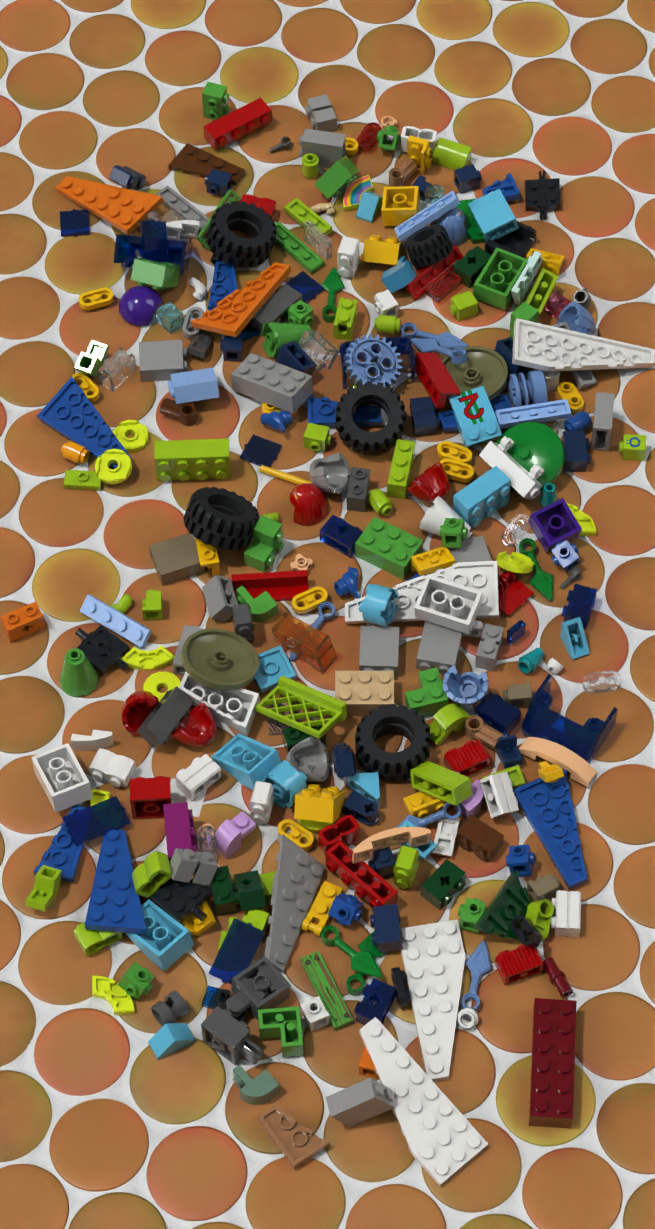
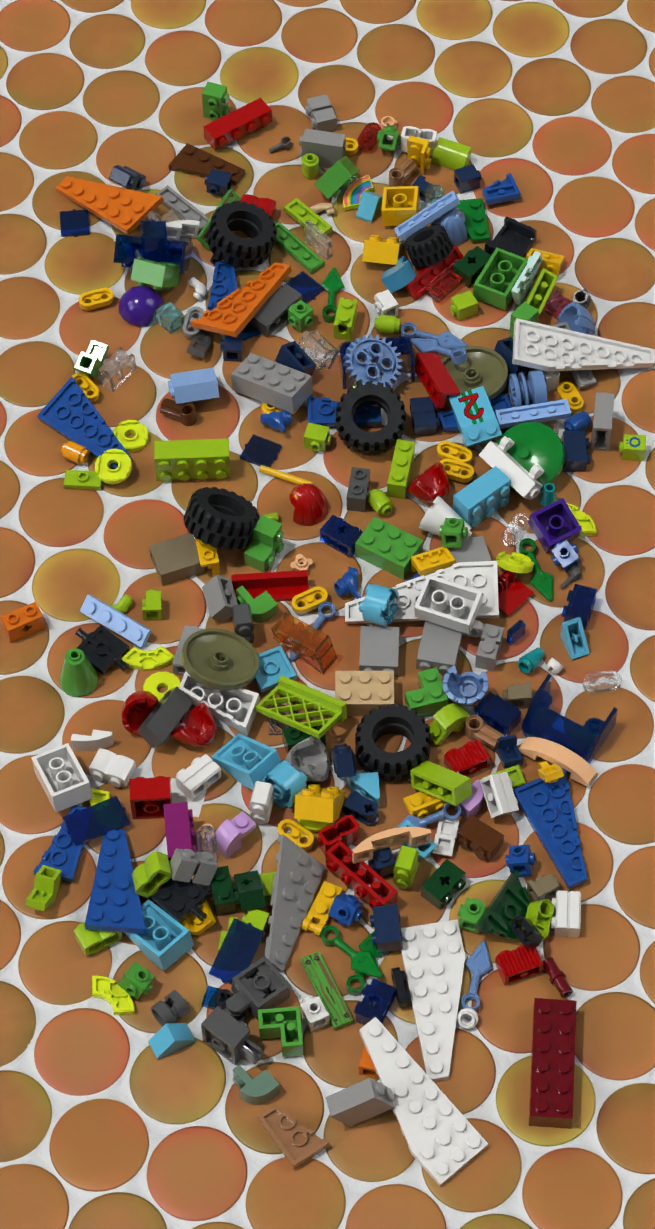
light grey brick [139,340,187,382] -> none
bright green cone [261,322,314,358] -> none
light grey hair [309,453,351,494] -> none
white brick [337,236,360,278] -> none
medium azure brick [468,189,519,242] -> none
black plate [525,171,561,220] -> none

